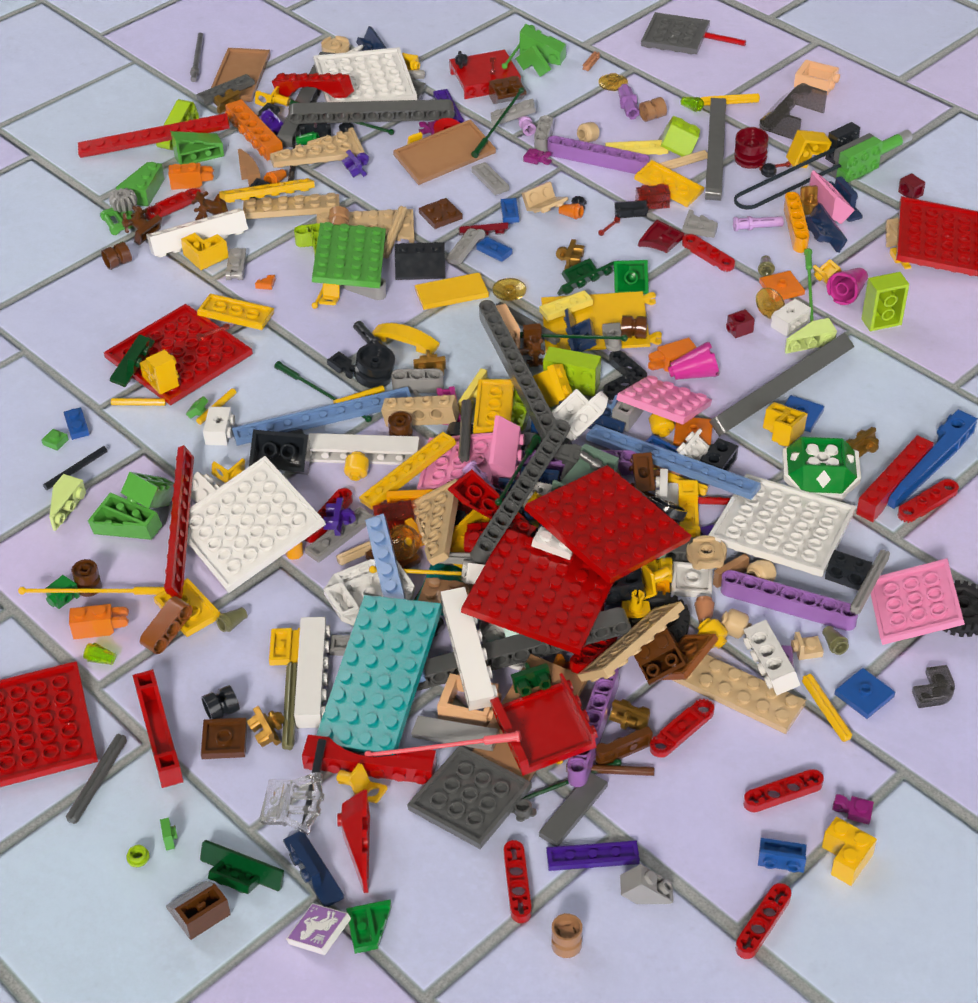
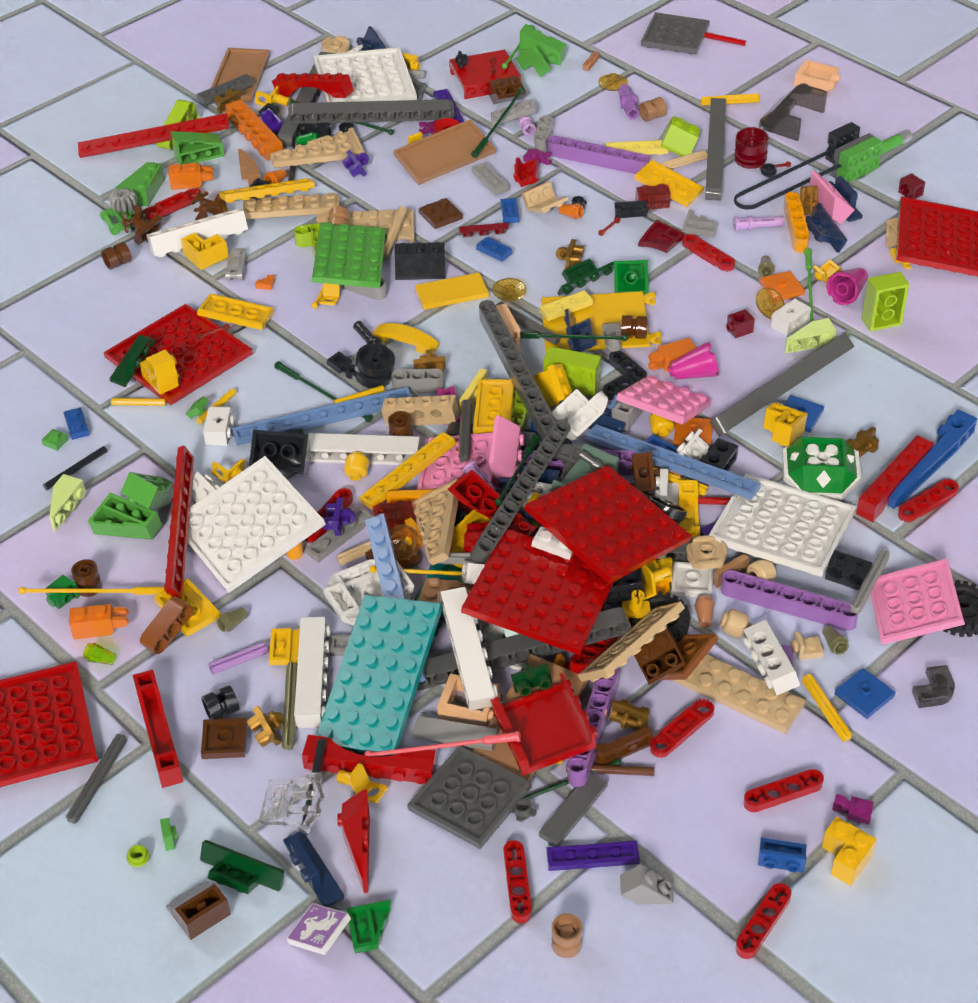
flat silver bar [190,32,204,82] -> none
light grey plate [445,228,485,265] -> none
reddish brown piece [519,323,545,367] -> none
tan head [577,122,600,143] -> none
clear neon green cone [681,97,704,112] -> none
yellow head [697,618,728,649] -> none
yellow brick [786,130,832,168] -> none
none -> medium lavender axle [209,642,268,674]
none -> red bracket [513,157,539,187]

